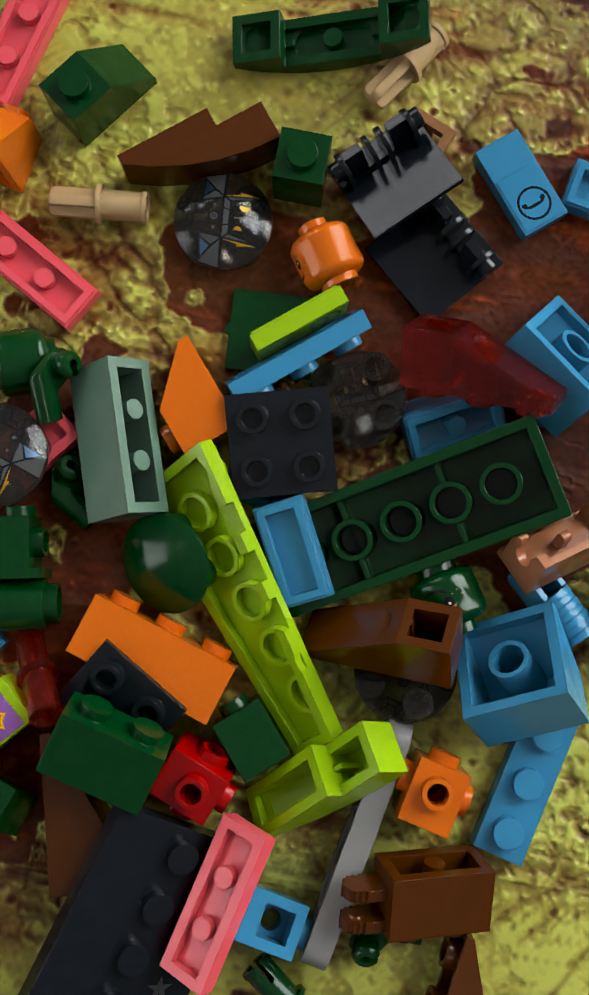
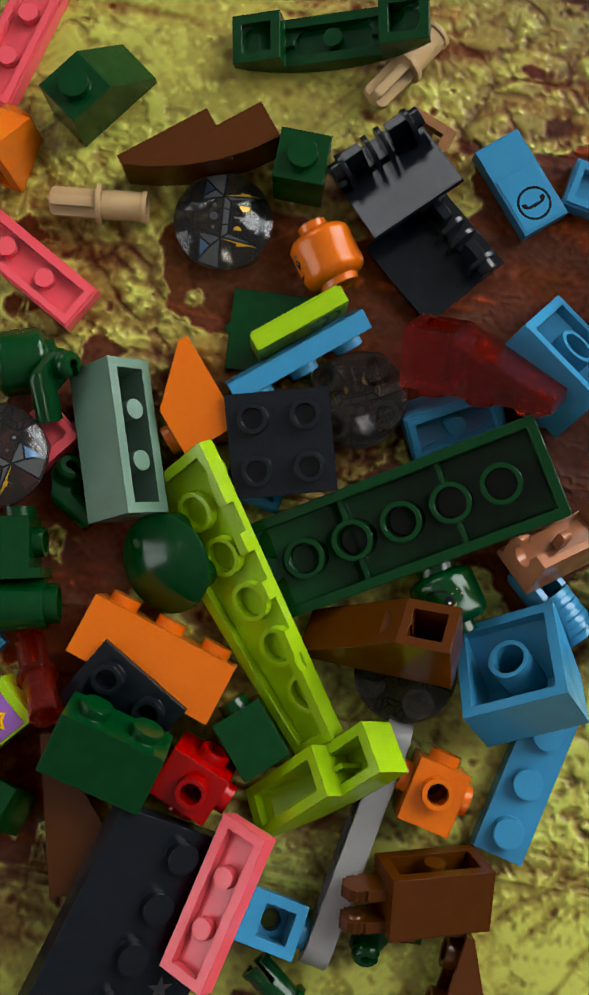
dark azure tile [252,494,335,608] -> none

